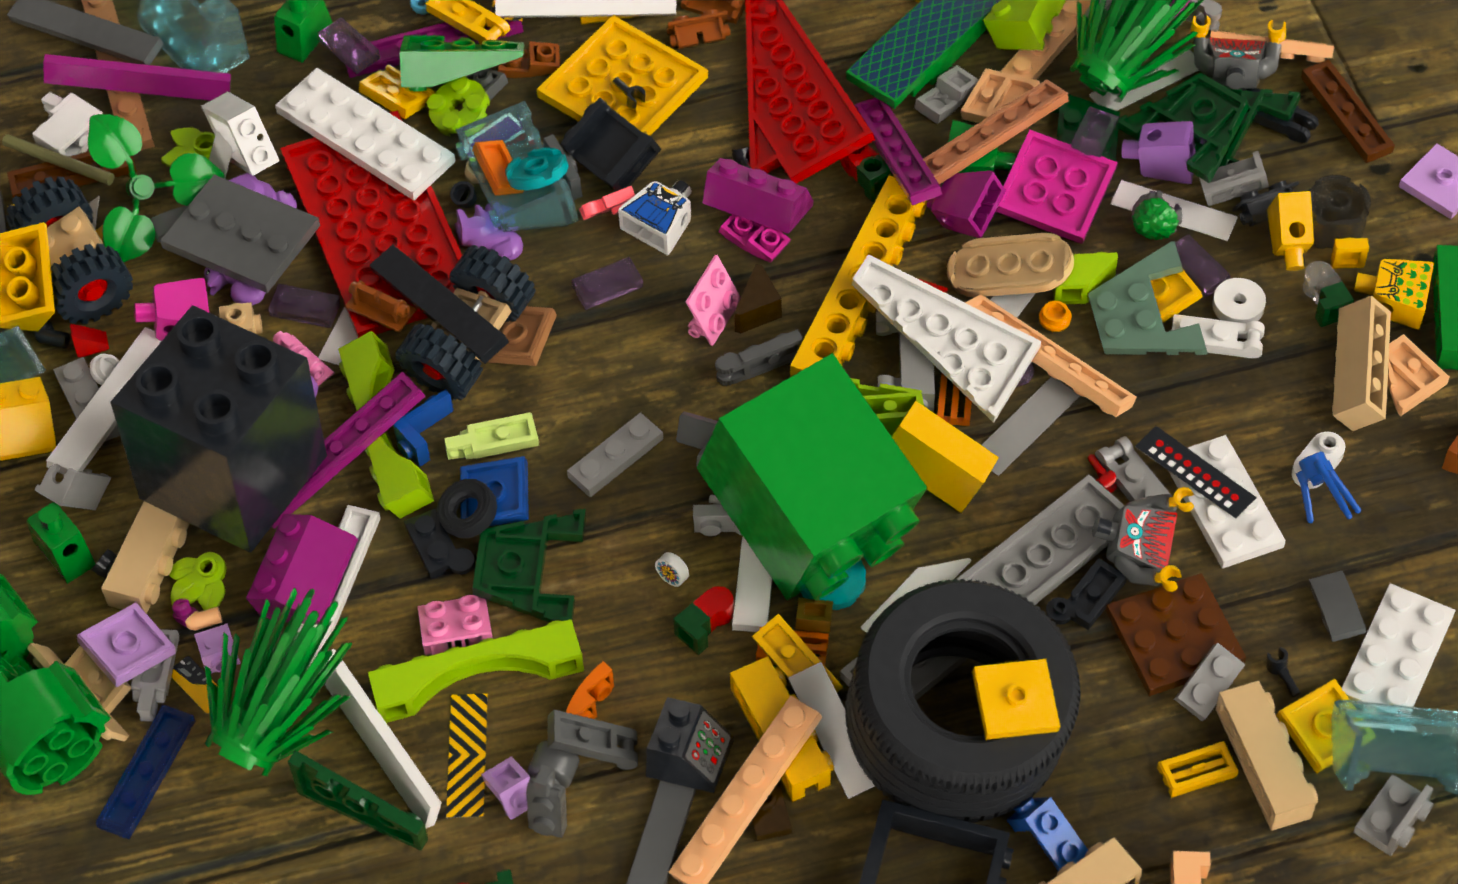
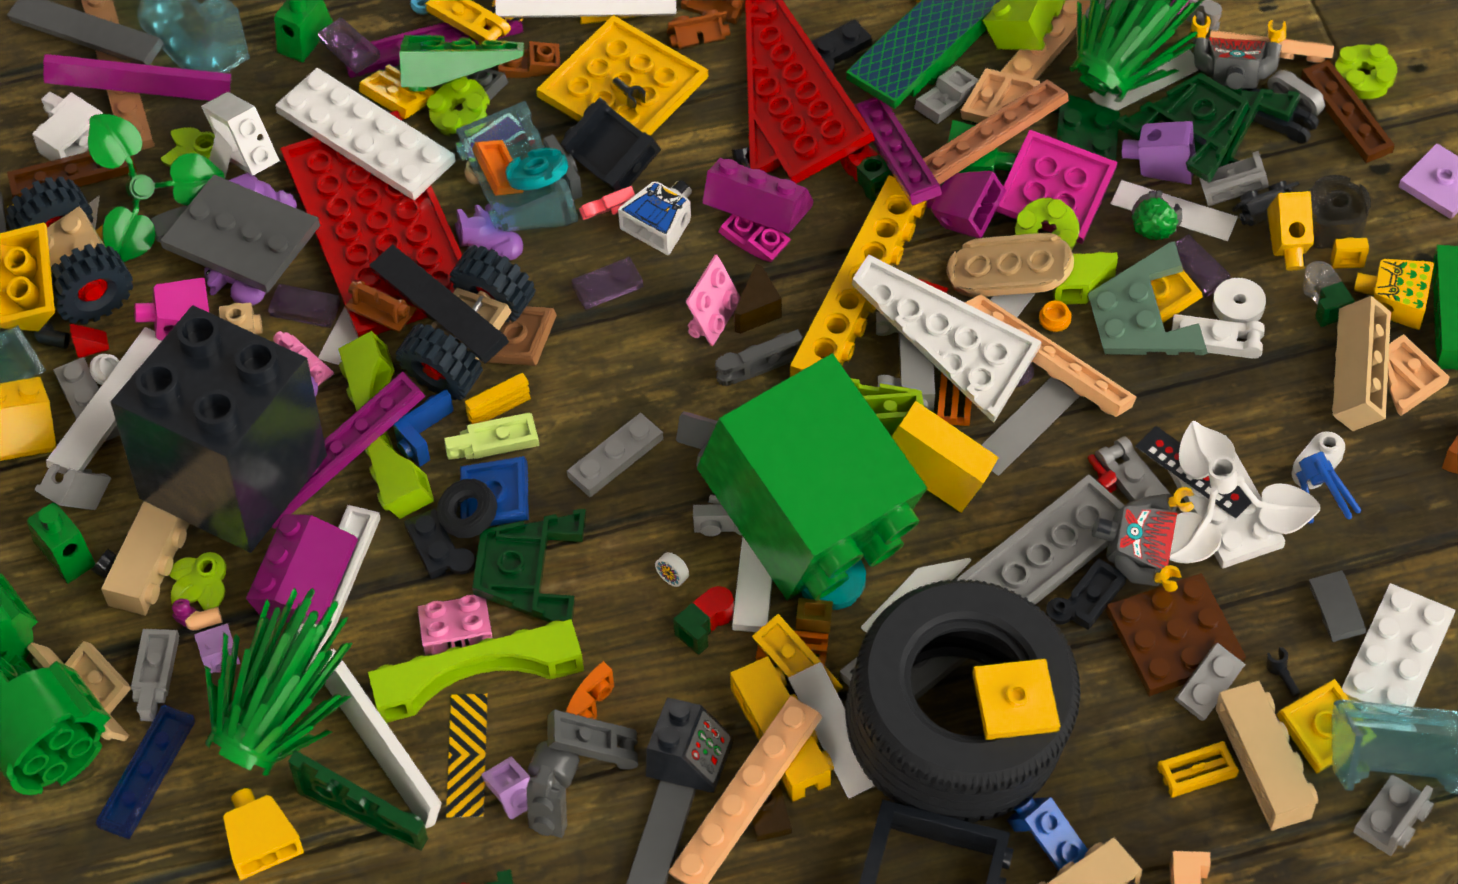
olive bar [2,134,114,185] -> none
lavender plate [77,602,176,687] -> none
sticker [172,656,218,714] -> none
black hinge [450,181,477,208] -> none
clear purple plate [1071,106,1119,158] -> none
none -> yellow torso [223,788,304,881]
none -> yellow tile [465,373,531,424]
none -> black hinge [811,19,872,73]
none -> lime plate [1015,198,1080,250]
none -> white plant [1169,421,1320,563]
none -> light grey plate [1268,70,1325,116]
none -> lime plate [1335,44,1397,99]

